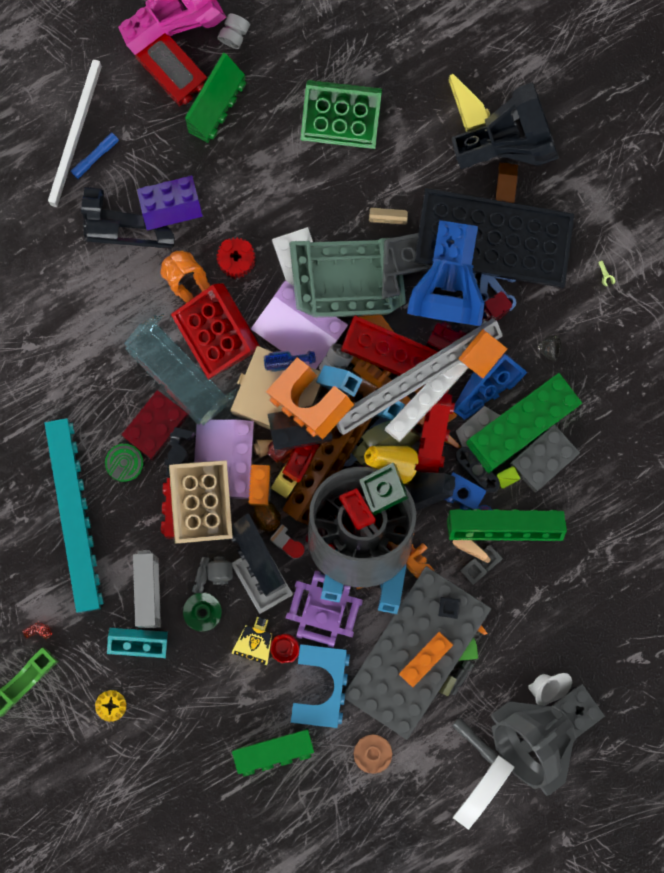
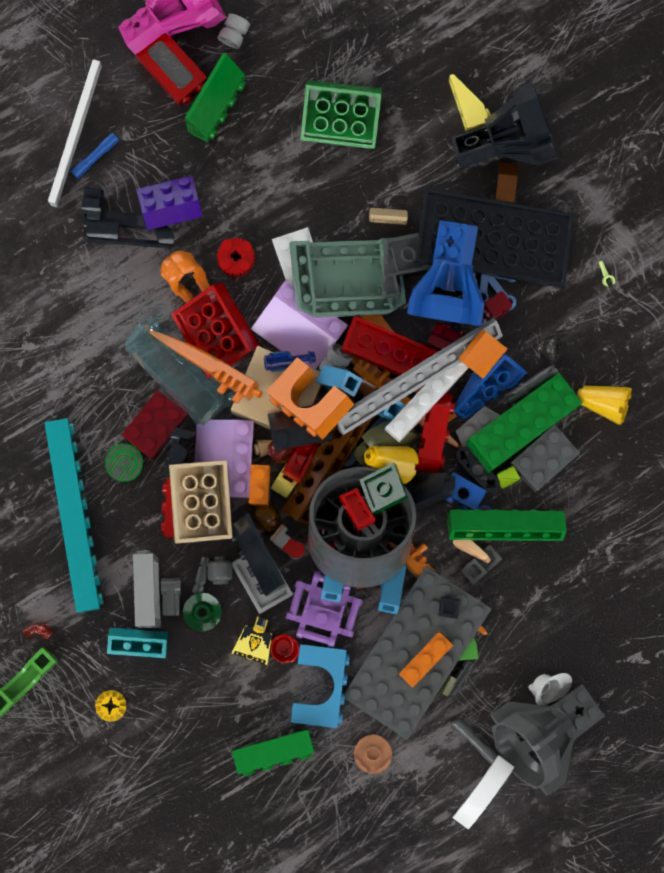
none -> orange piece [148,330,263,404]
none -> dark grey piece [161,578,181,616]
none -> dark grey pin [505,364,558,405]
none -> yellow cone [577,386,632,425]

